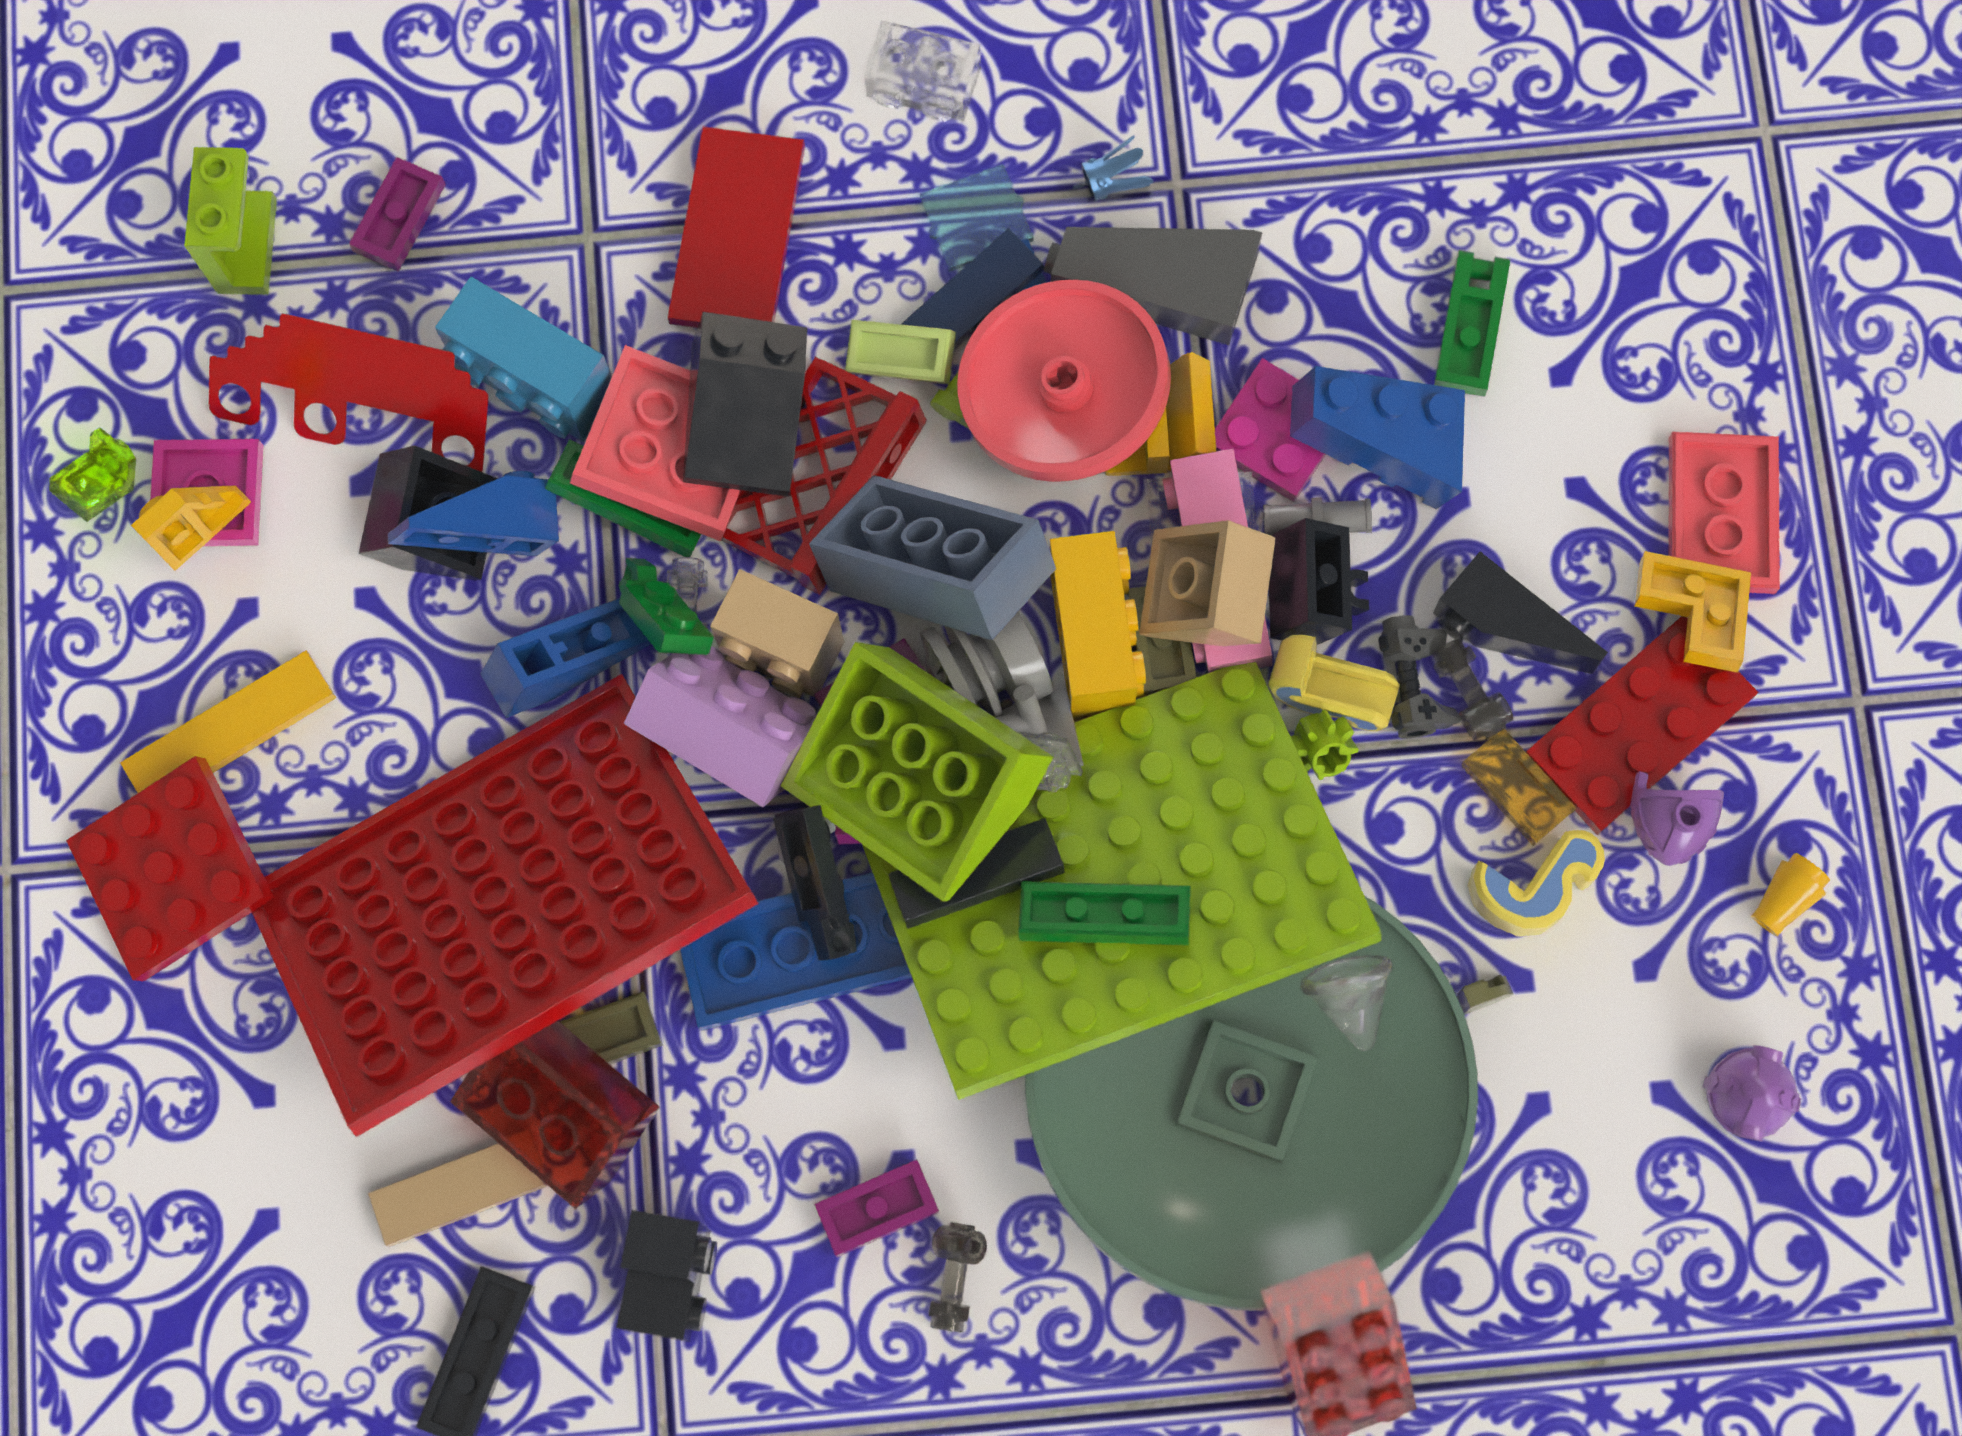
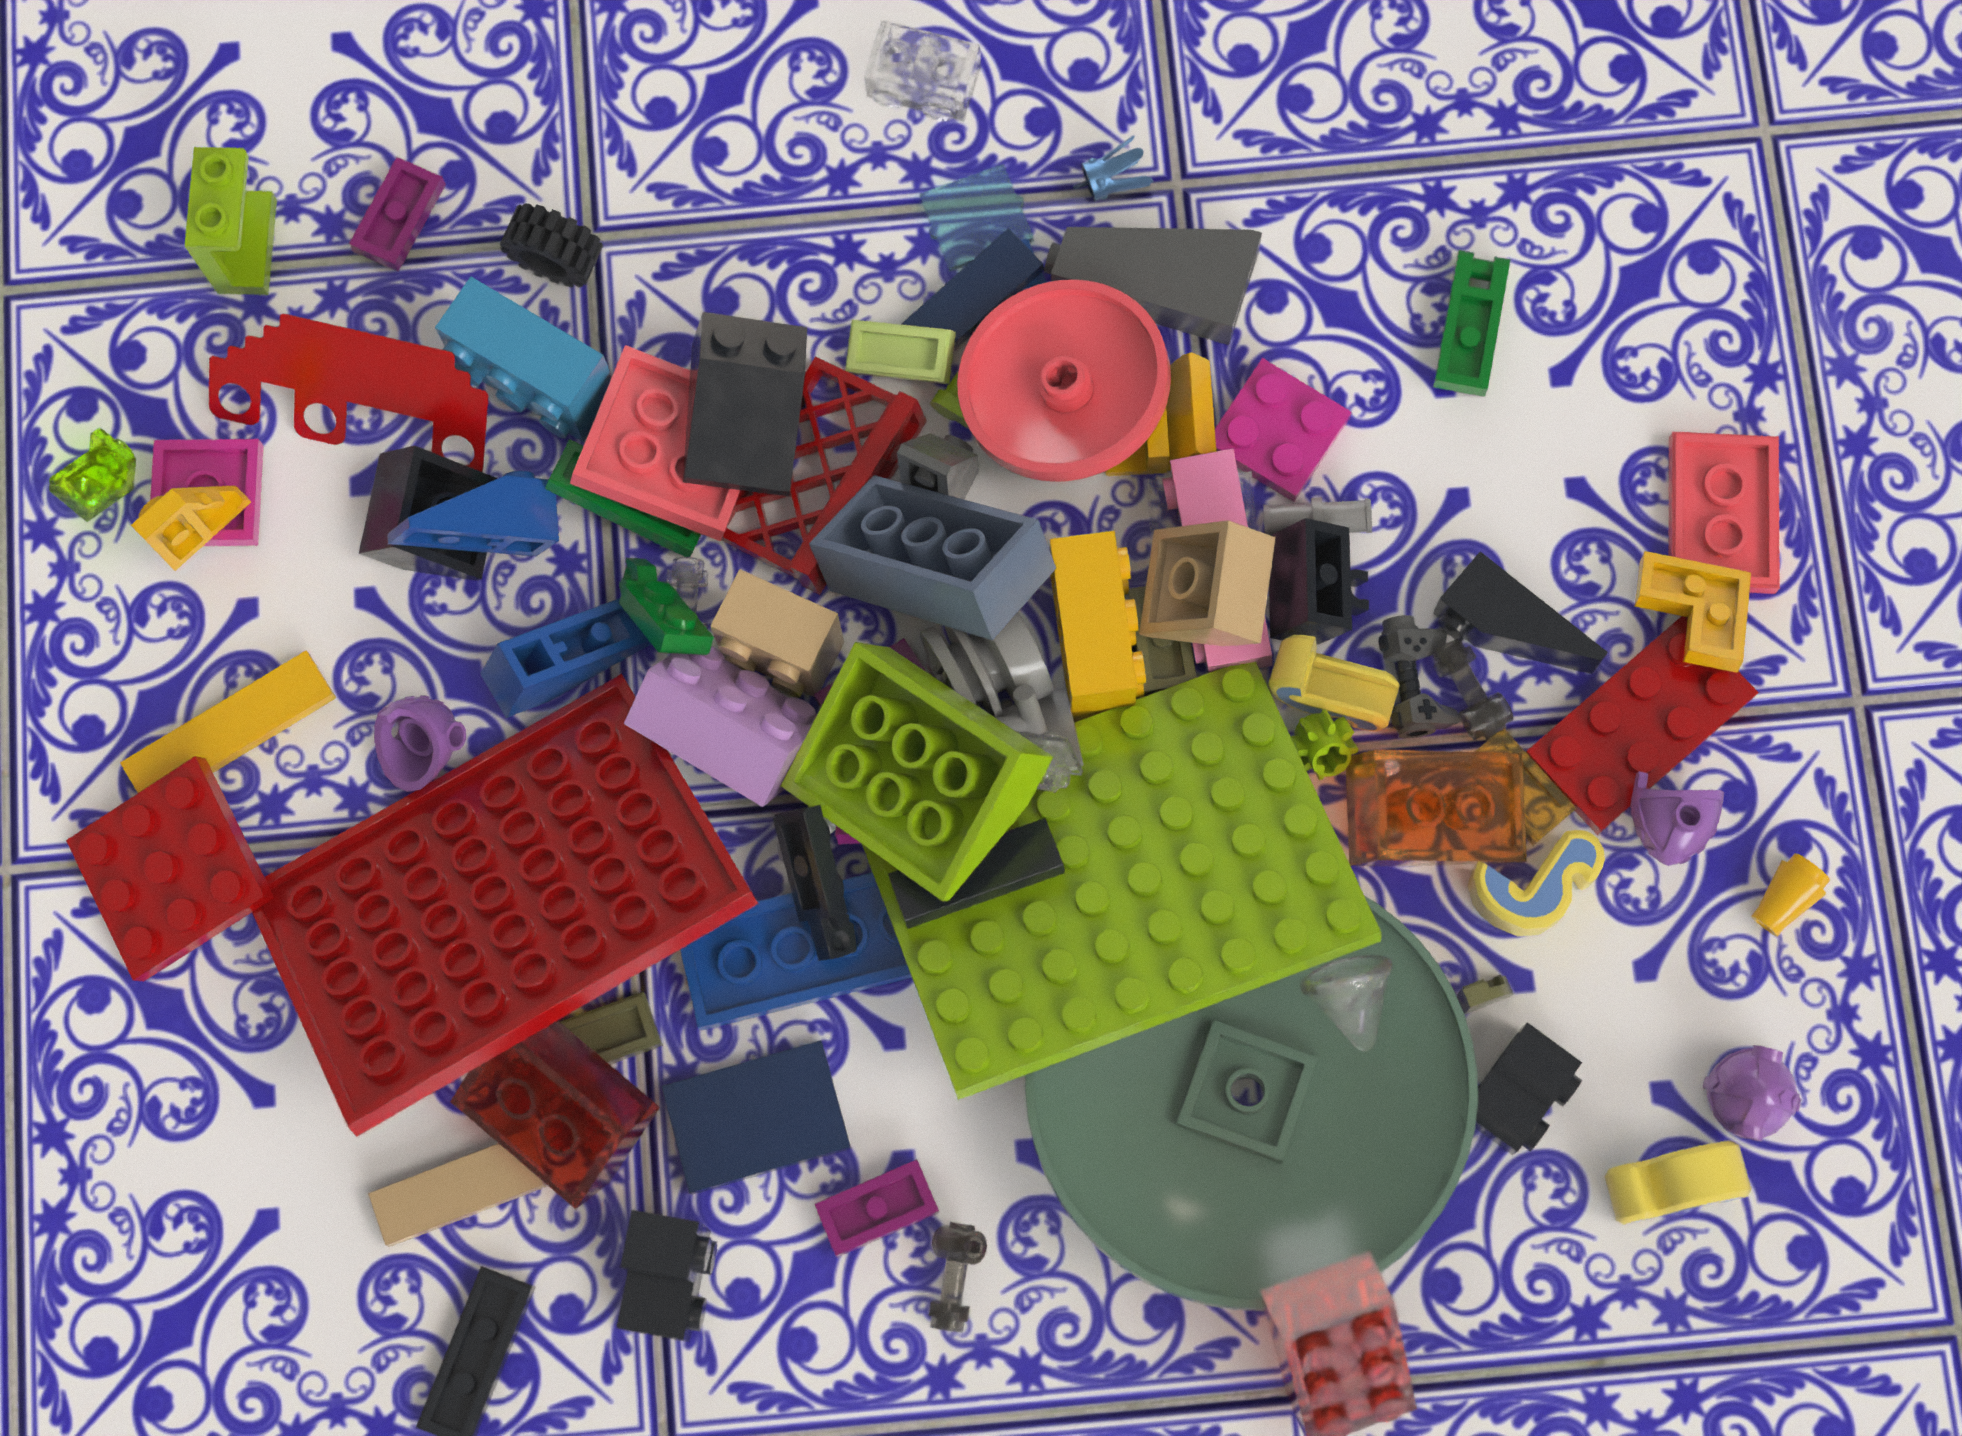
red tile [667,126,805,328] -> none
green tile [1018,882,1191,945] -> none
blue wedge [1290,366,1465,509] -> none
none -> medium lavender helmet [374,695,466,792]
none -> black tyre [500,203,603,288]
none -> dark blue tile [661,1040,852,1195]
none -> dark grey slope [897,433,979,499]
none -> clear orange slope [1346,749,1527,867]
none -> black brick [1475,1022,1582,1155]
none -> light yellow animal [1604,1141,1752,1225]

